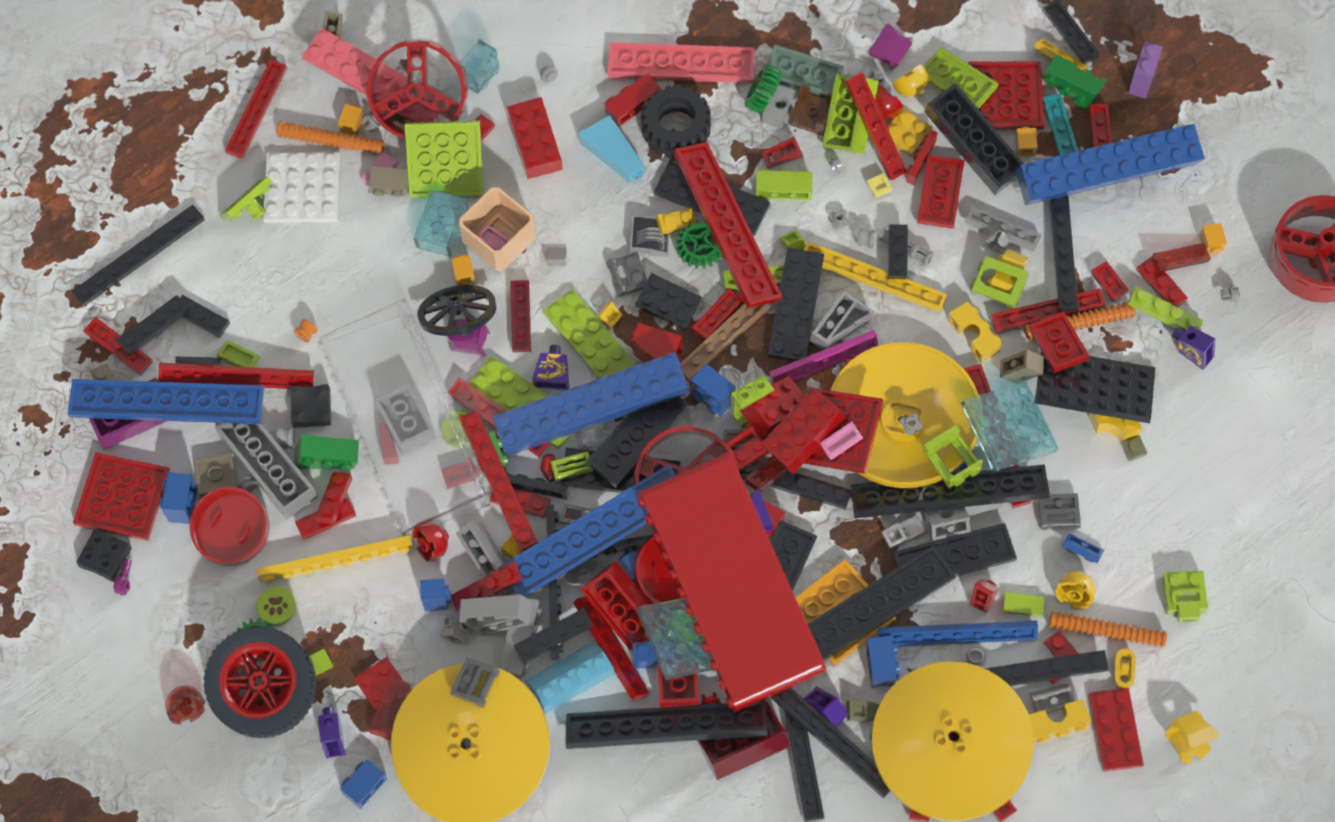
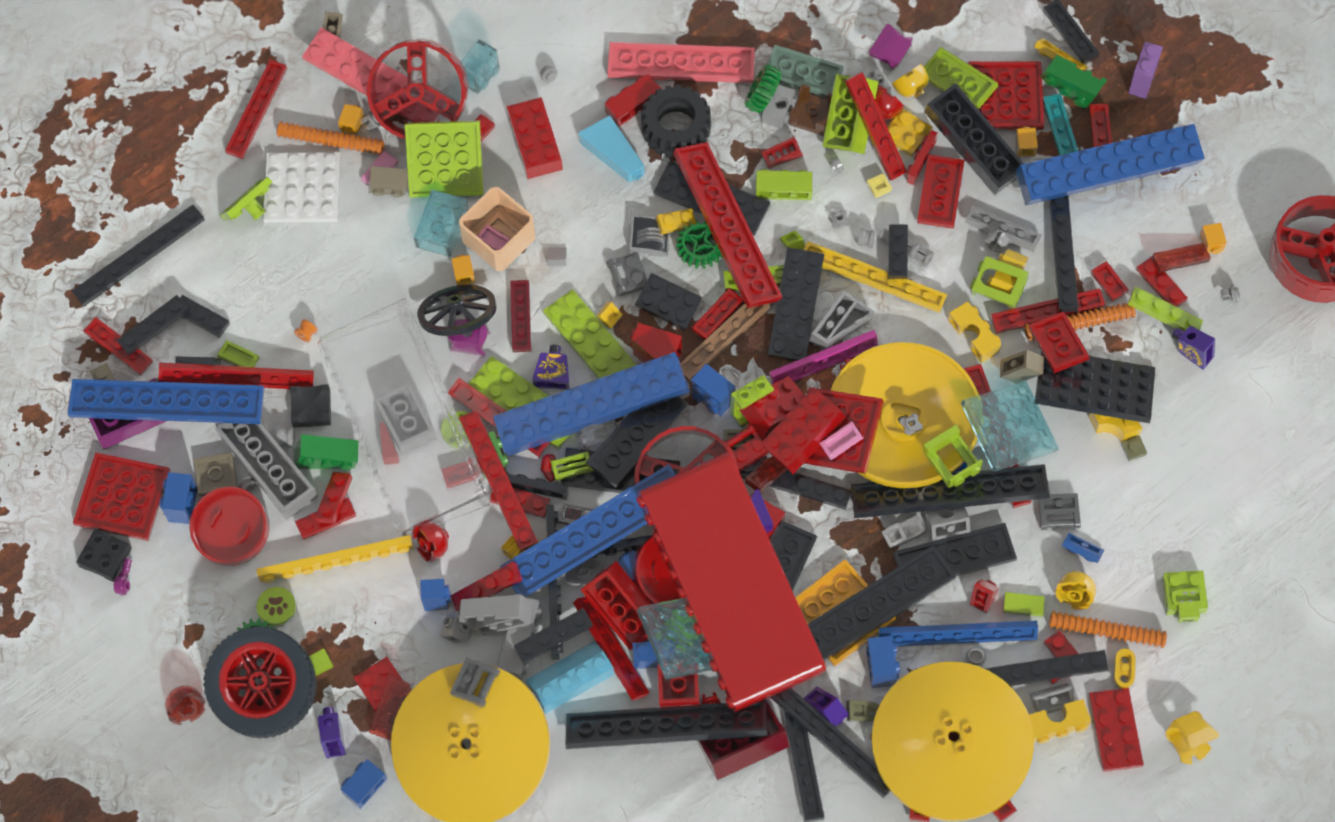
light grey brick [456,522,514,597] -> none

